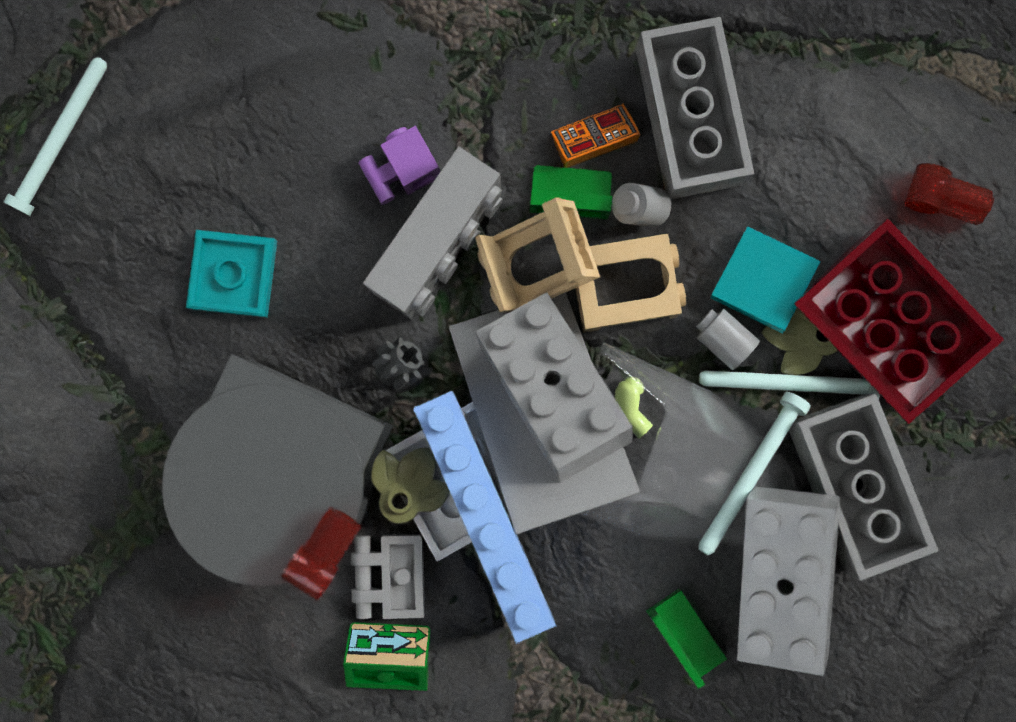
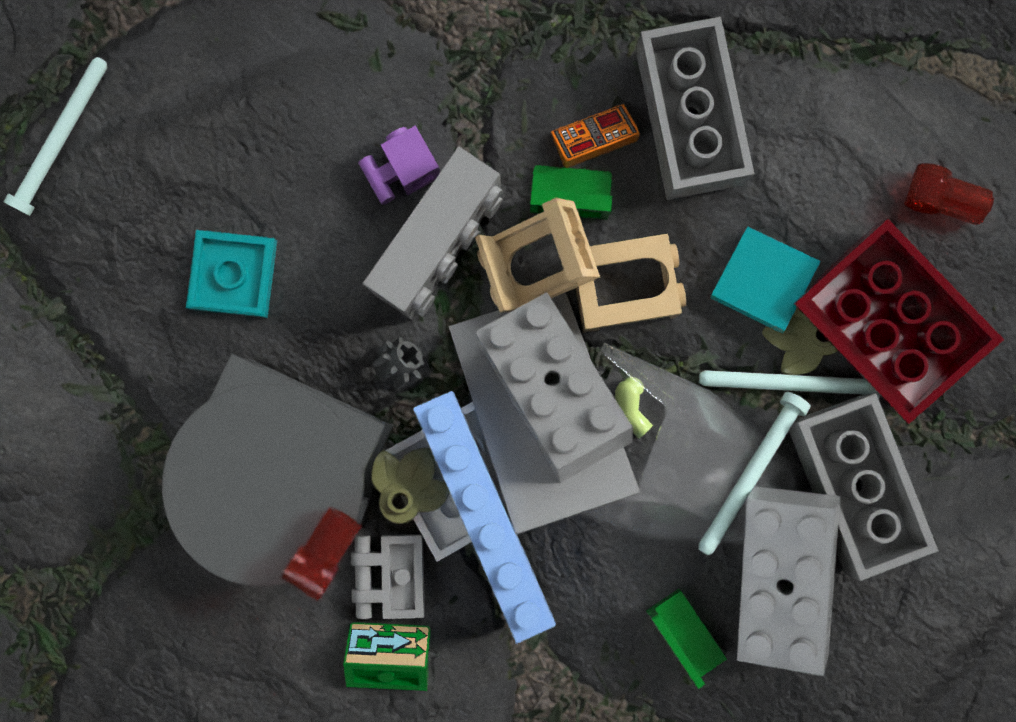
light grey brick [612,183,671,227] -> none
light grey brick [696,308,760,370] -> none

